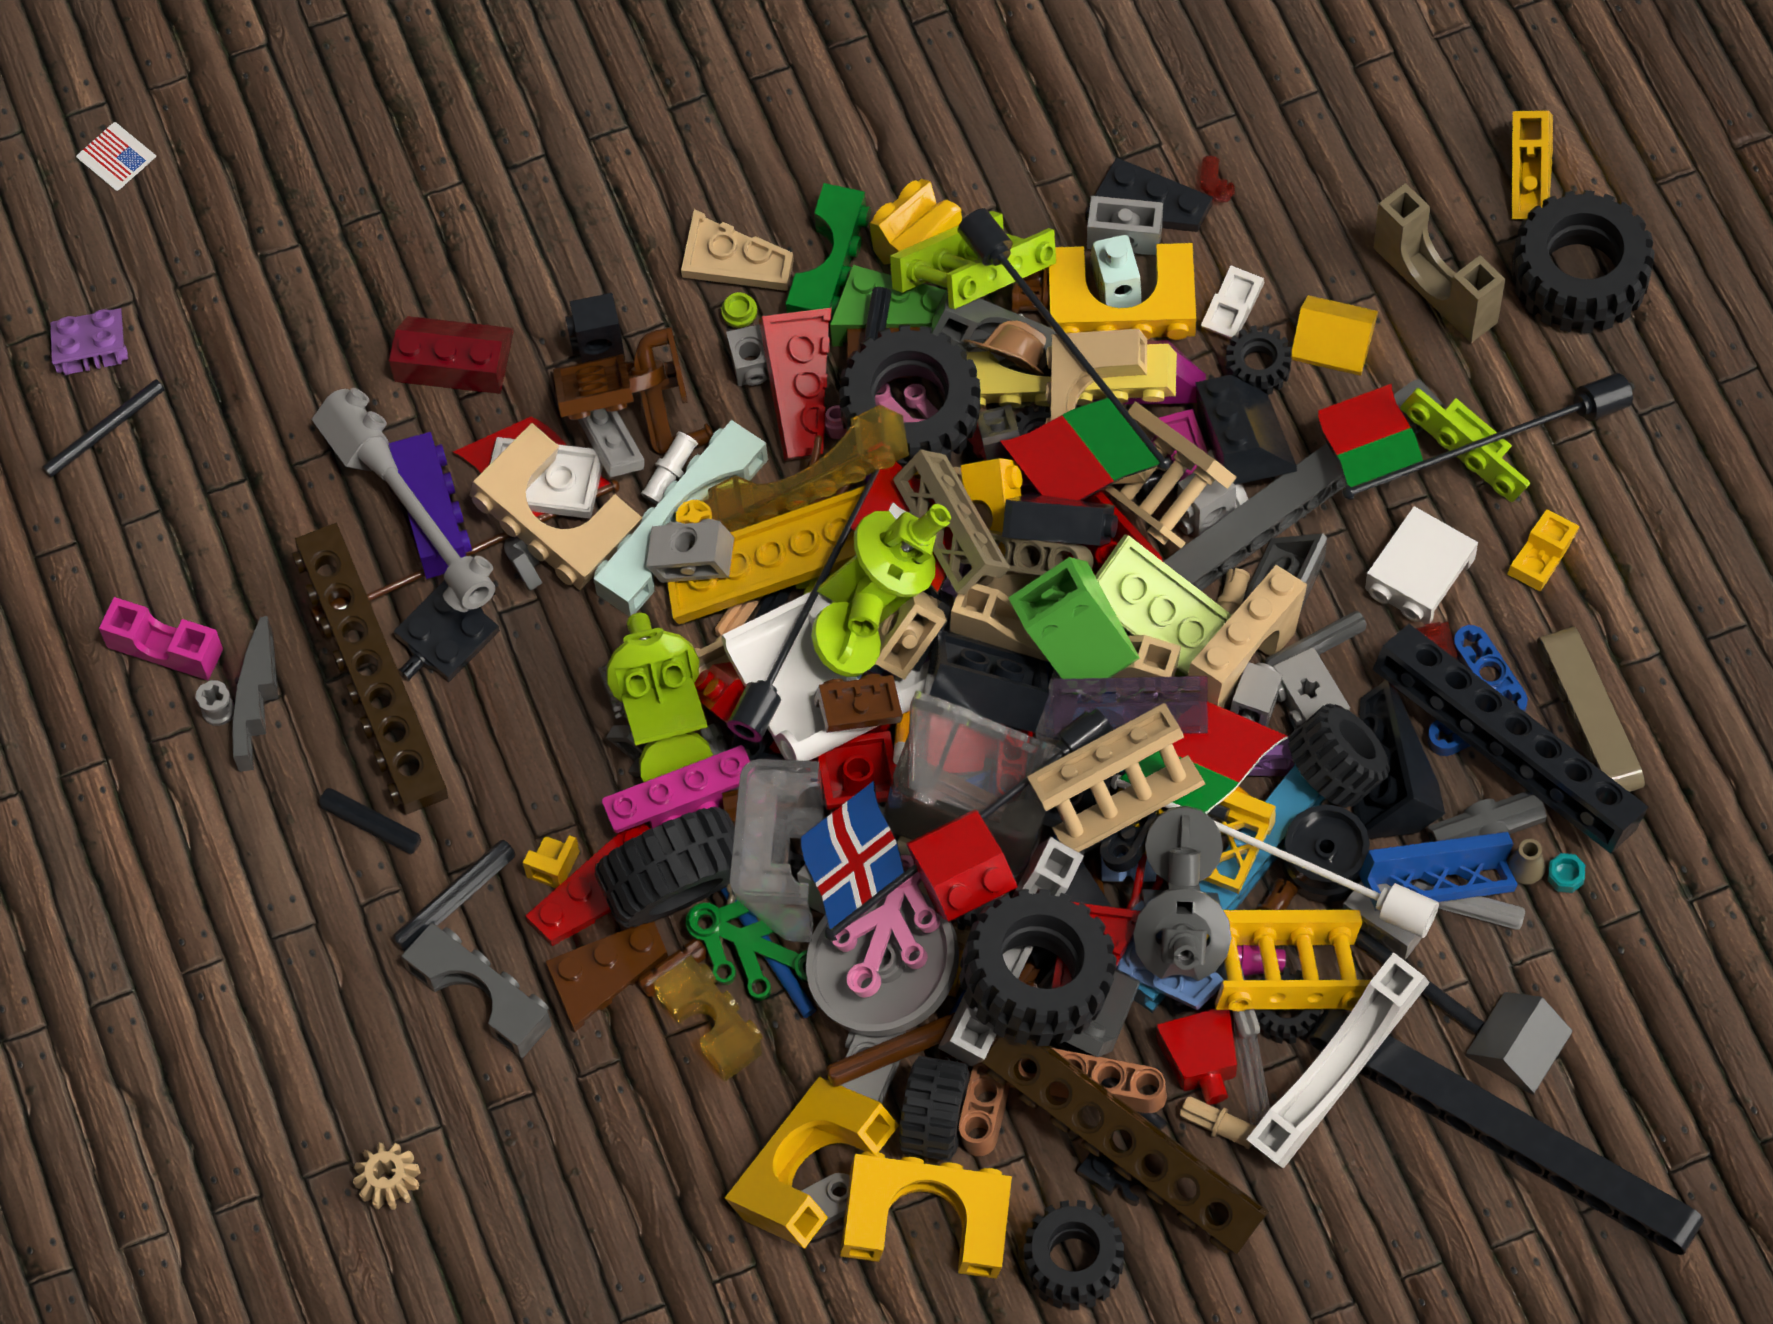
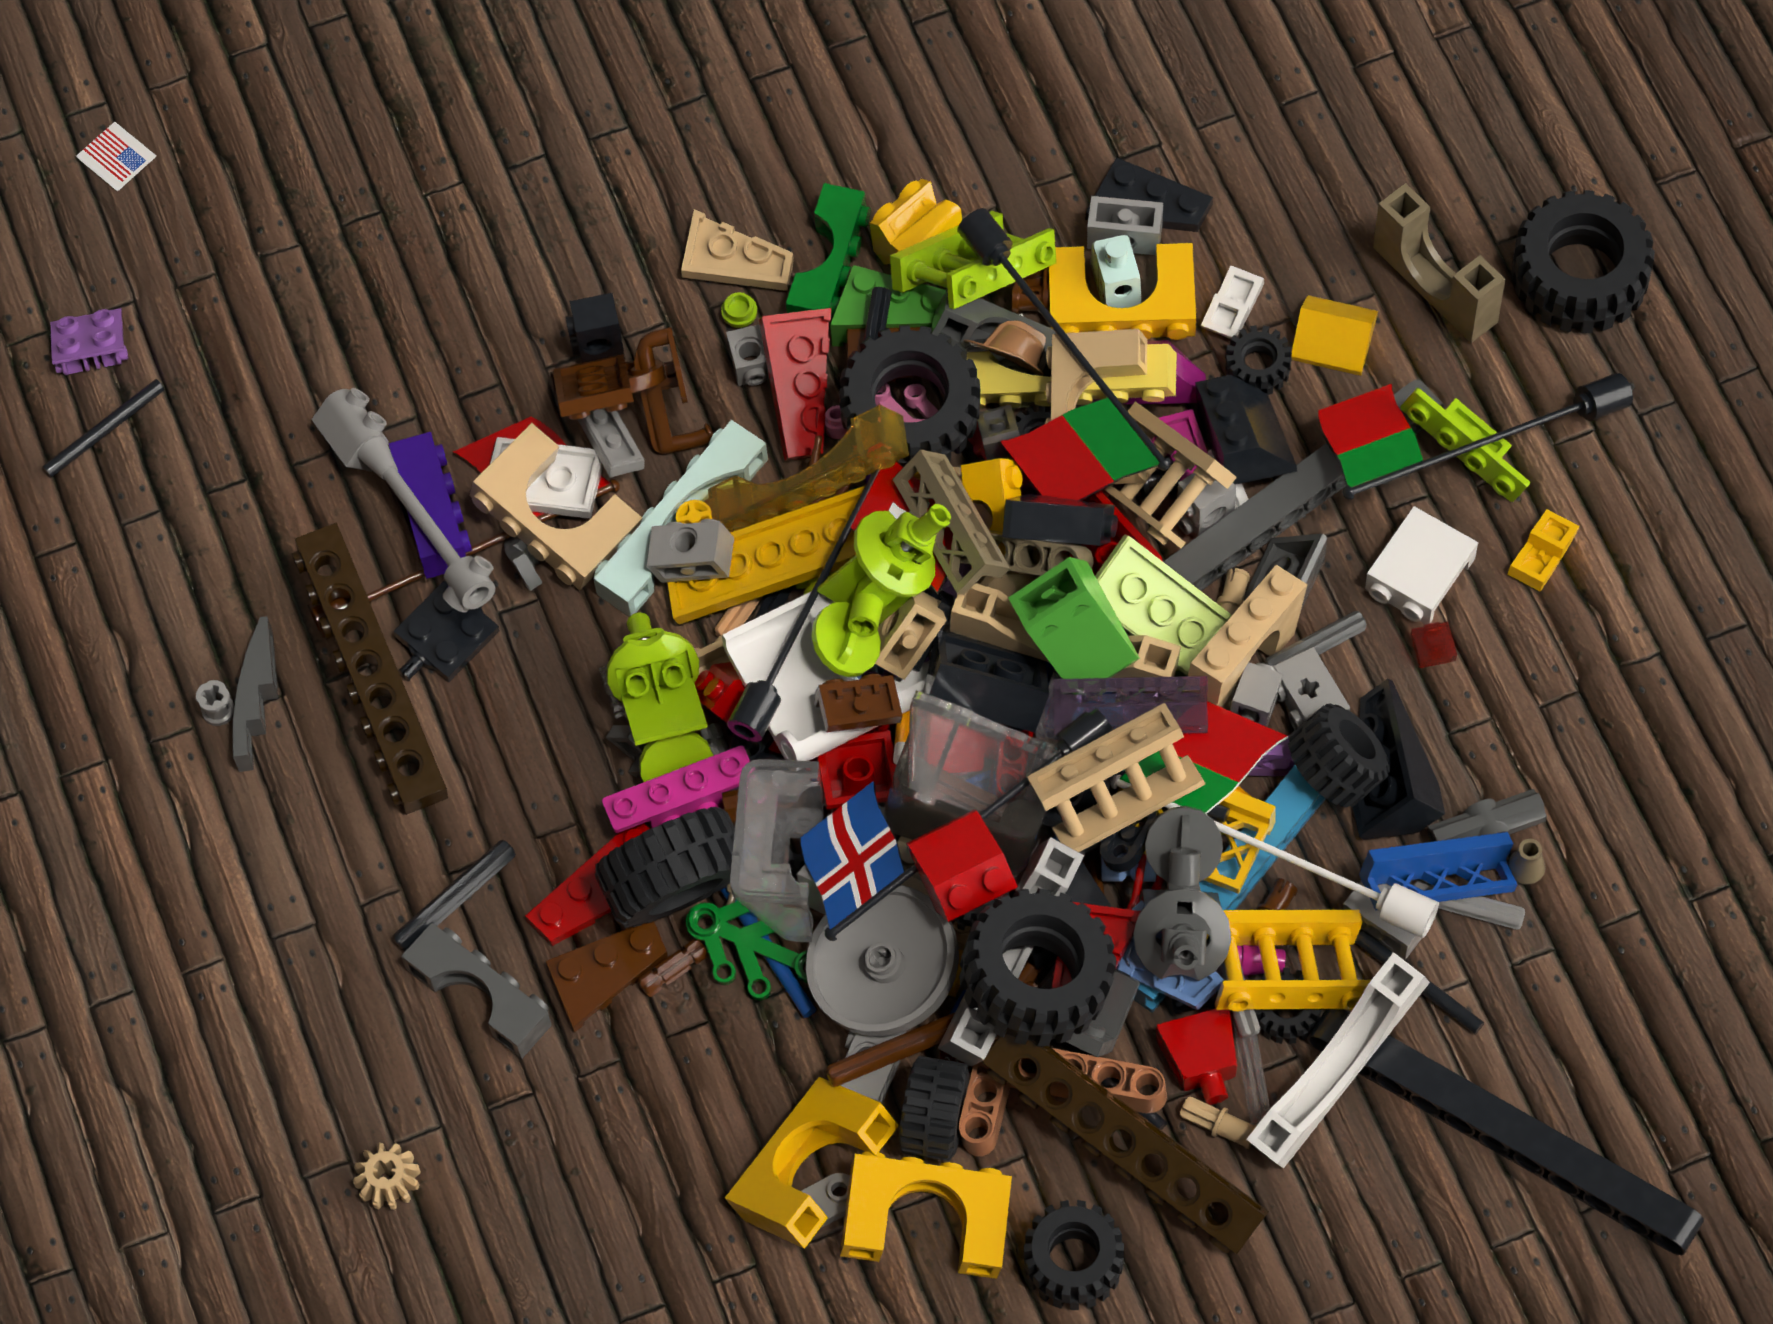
dark pink arch [99,597,223,681] -> none
black axle [319,788,422,854] -> none
dark red slope [389,316,514,394] -> none
yellow panel [523,835,580,888] -> none
white pin [641,431,698,505] -> none
clear yellow arch [653,955,763,1081] -> none
bright pink plant [832,855,940,998] -> none
black plate [1077,1152,1147,1206] -> none
clear red arm [1200,156,1235,203] -> none
black wheel [1282,804,1370,903] -> none
black brick [1372,624,1649,854] -> none
blue beam [1427,625,1528,756] -> none
dark grey slope [1465,992,1573,1095] -> none
yellow slope [1512,111,1553,220] -> none
dark tan beam [1537,626,1645,792] -> none
teal tile [1548,853,1586,893] -> none

